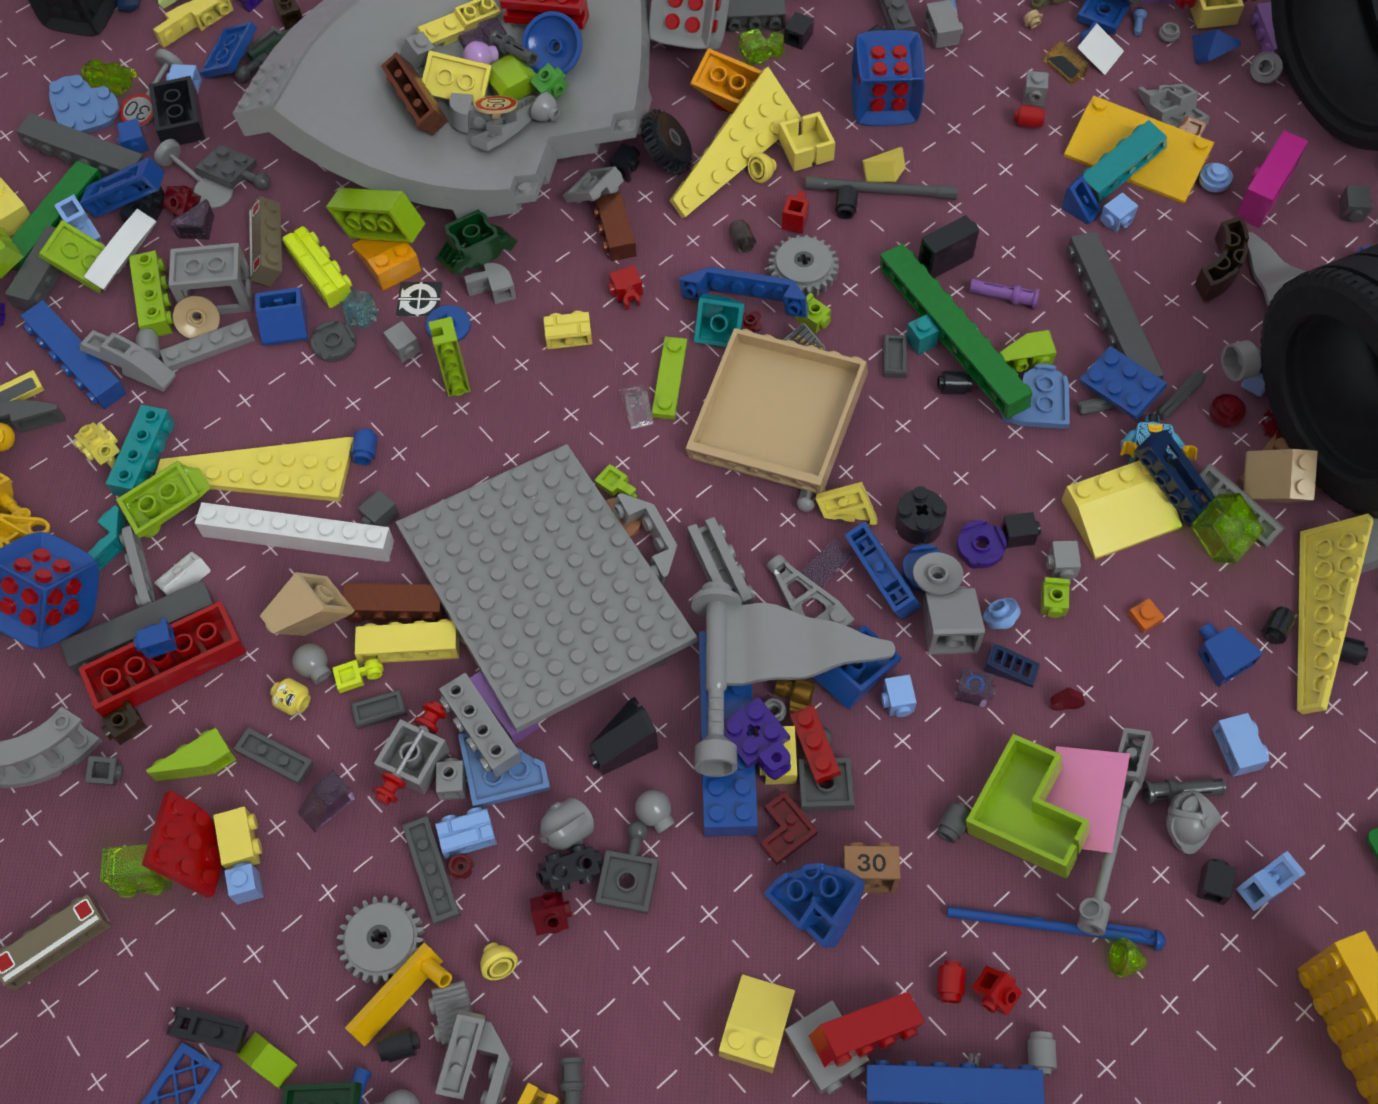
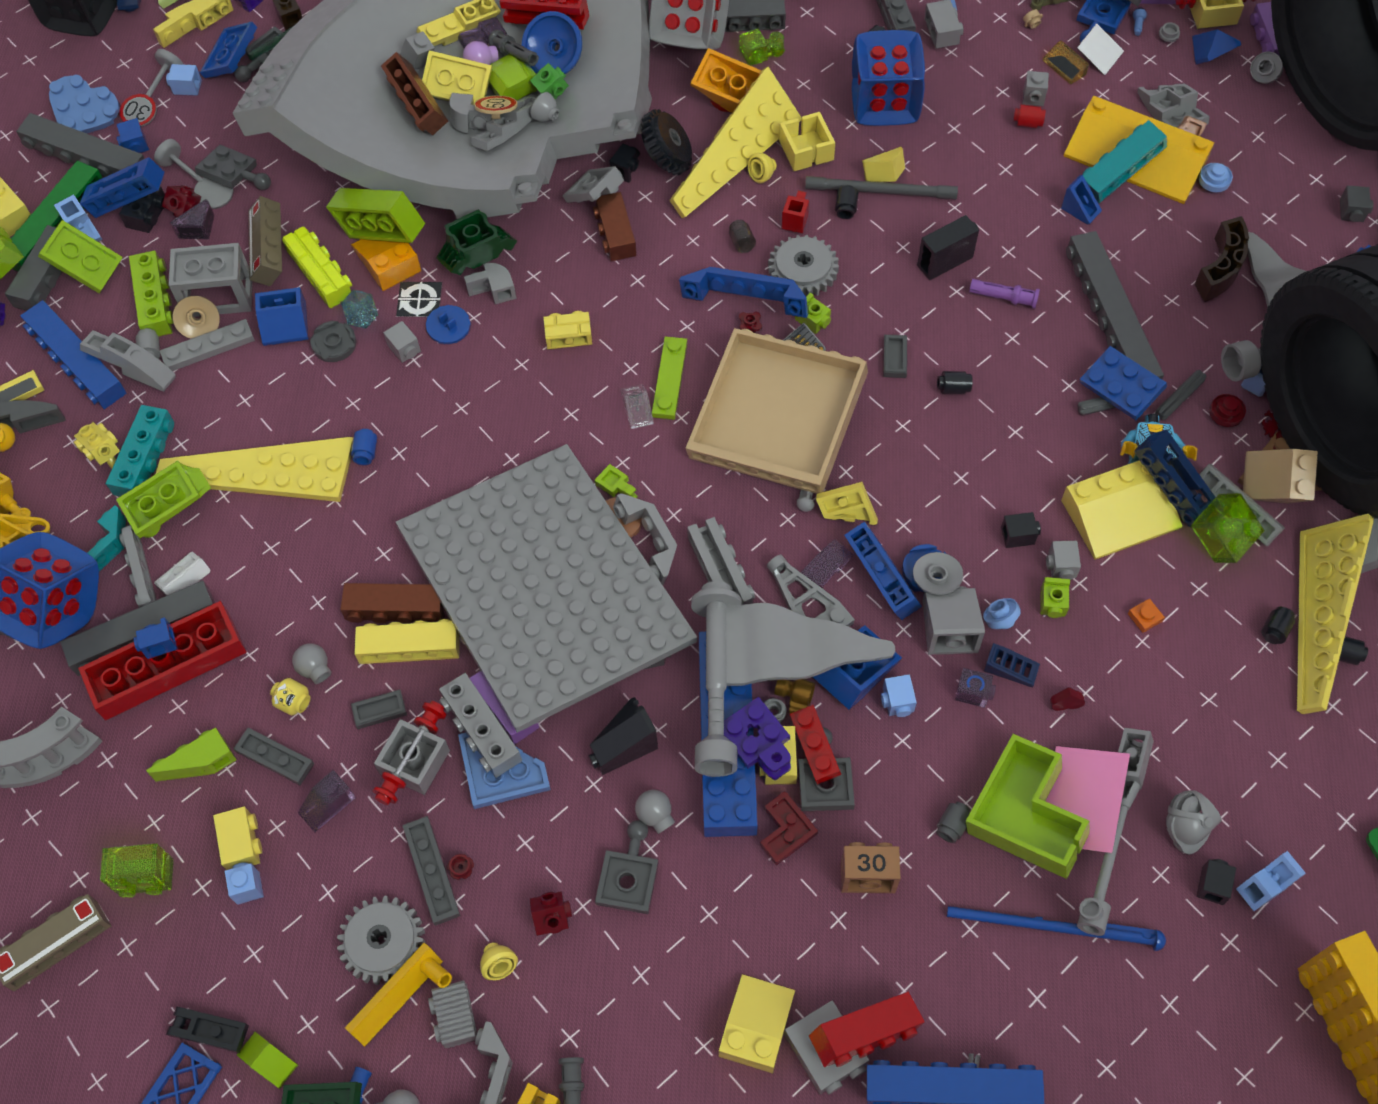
clear neon green brick [81,59,137,95] -> none
white slope [84,209,157,291] -> none
dark grey brick [85,756,123,786] -> none
dark brown brick [102,700,148,745] -> none
red plate [141,791,222,898] -> none
black brick [149,76,206,145] -> none
white brick [195,502,394,562] -> none
tan slope [260,572,355,636] -> none
neon yellow plate [332,659,384,693] -> none
dark grey brick [358,490,399,527] -> none
black brick [377,1027,421,1063] -> none
lime brick [428,317,471,397] -> none
light blue brick [435,807,497,859] -> none
light grey plate [435,1009,485,1100] -> none
light grey brick [436,758,466,800] -> none
black brick [536,843,603,893] -> none
light grey helmet [539,798,594,851] -> none
red brick [607,265,643,310] -> none
teal slope [694,293,745,347] -> none
blue brick [764,863,865,948] -> none
black brick [784,12,814,50] -> none
green brick [880,243,1033,419] -> none
black brick [895,486,947,544] -> none
teal brick [906,314,940,355] -> none
red brick [937,960,966,1004] -> none
dark purple plate [956,520,1007,569] -> none
red brick [971,966,1022,1015] -> none
medium blue plate [999,363,1070,429] -> none
lime slope [1000,330,1057,372] -> none
light grey brick [1027,1031,1057,1076] -> none
light blue brick [1099,192,1138,233] -> none
clear neon green brick [1108,938,1147,977] -> none
dark grey pin [1142,778,1226,804] -> none
blue torso [1198,623,1263,687] -> none
light blue brick [1212,713,1270,777] -> none
dark pink brick [1235,130,1308,228] -> none

